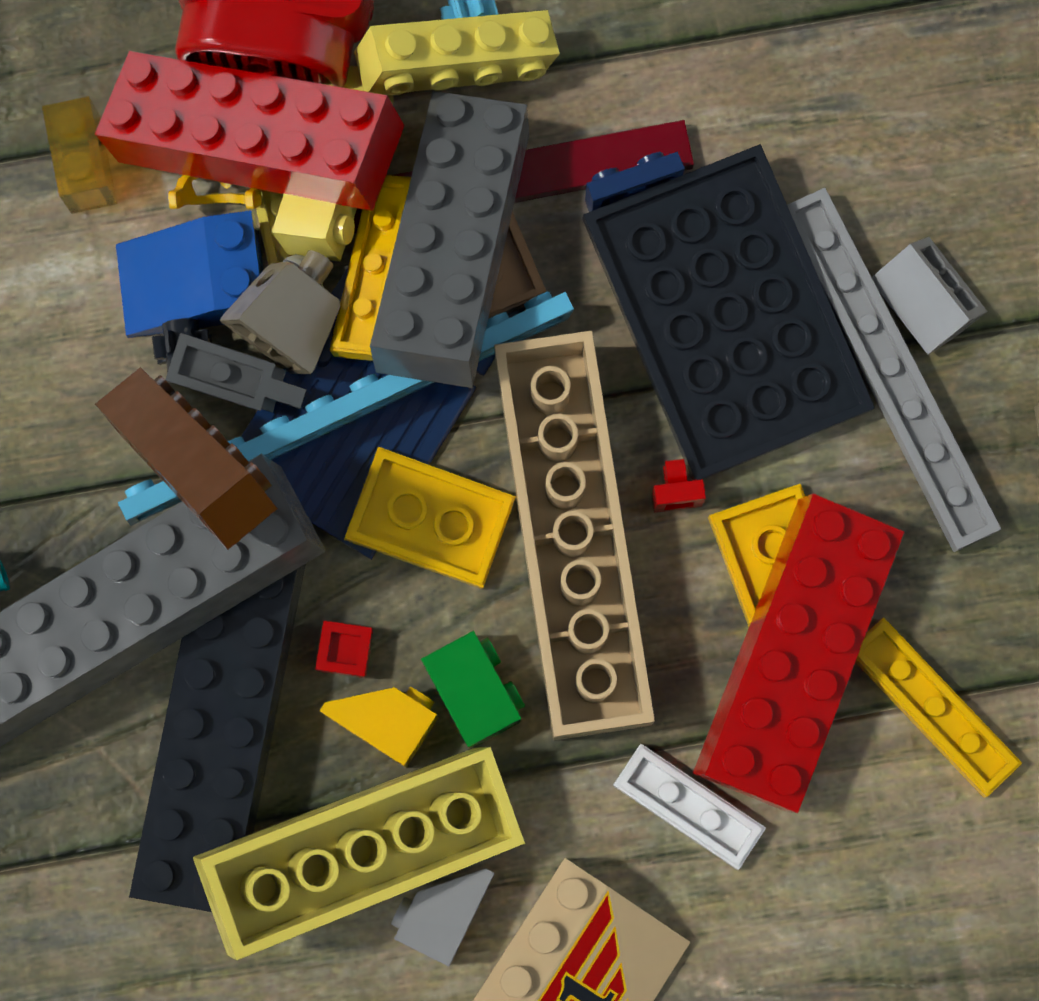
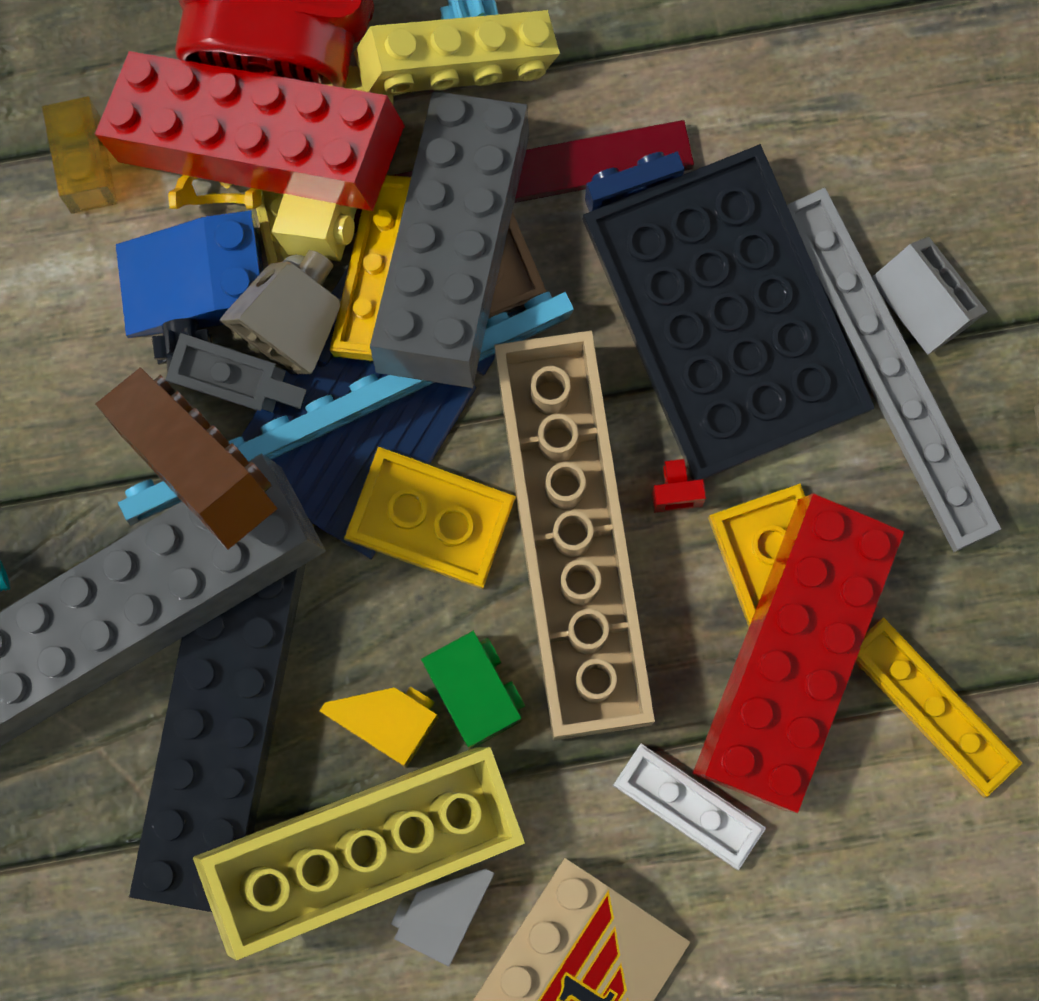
red plate [315,620,374,678] -> none

